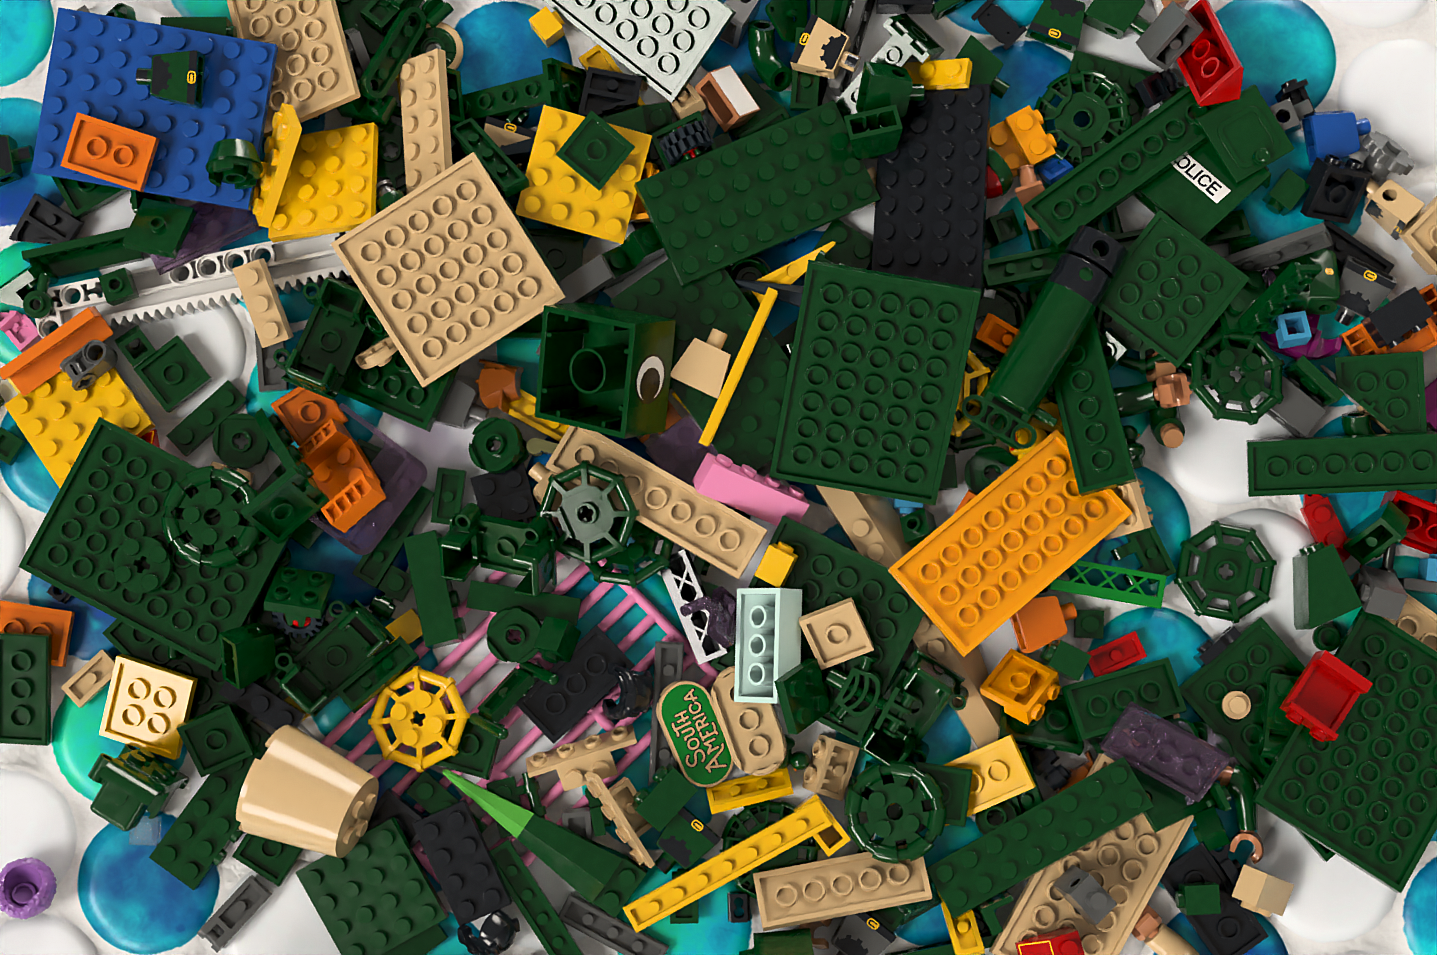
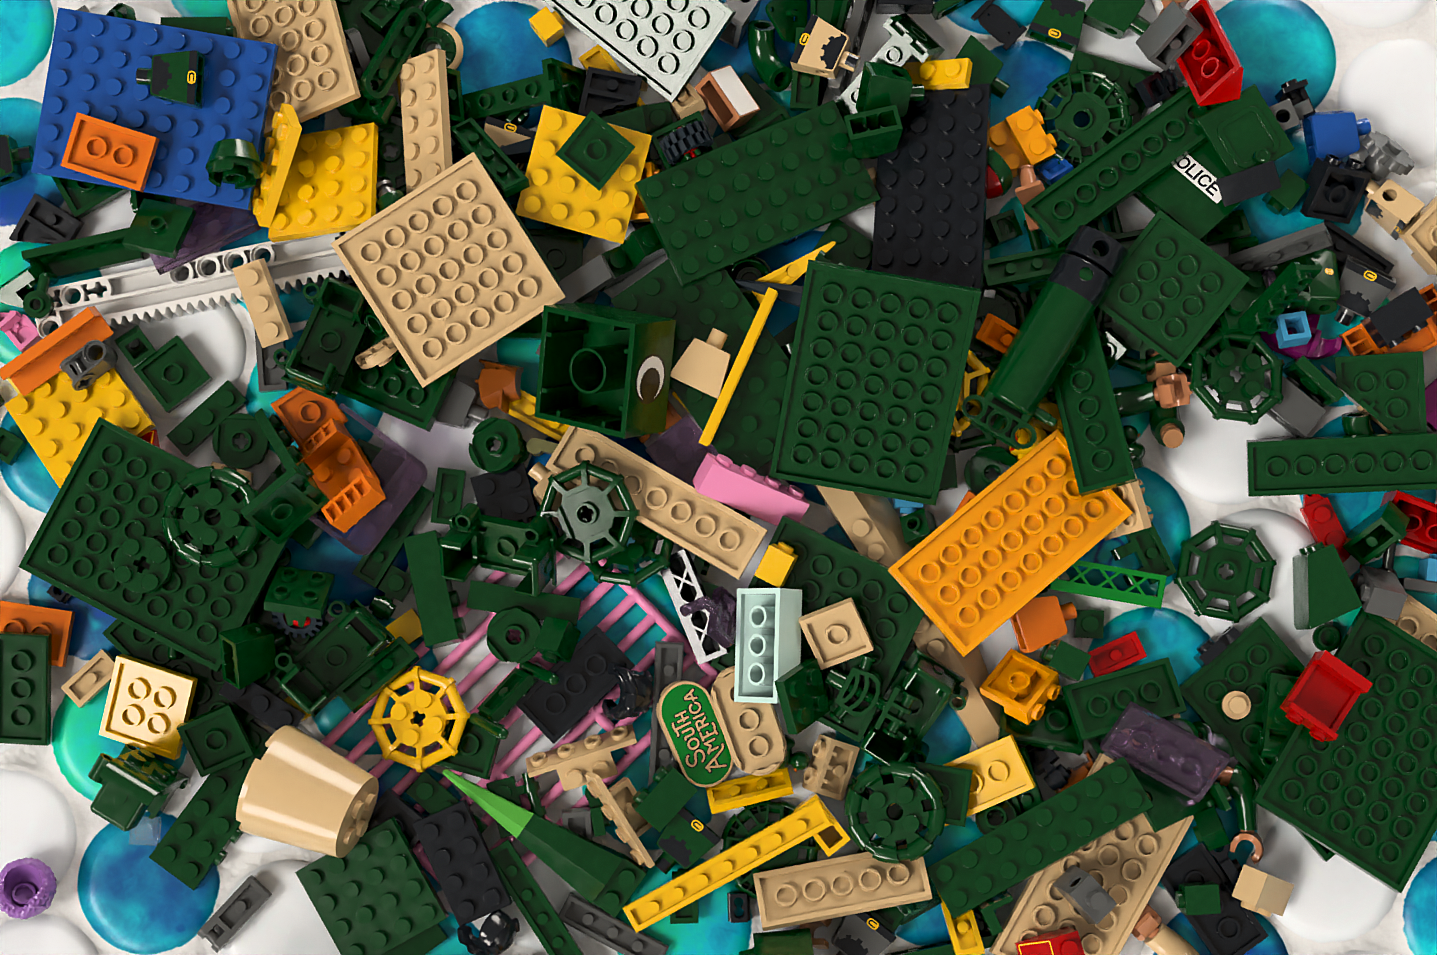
dark green plate [98,267,139,306] -> none
dark green tile [232,833,304,887] -> none
none -> black slope [1216,160,1282,207]

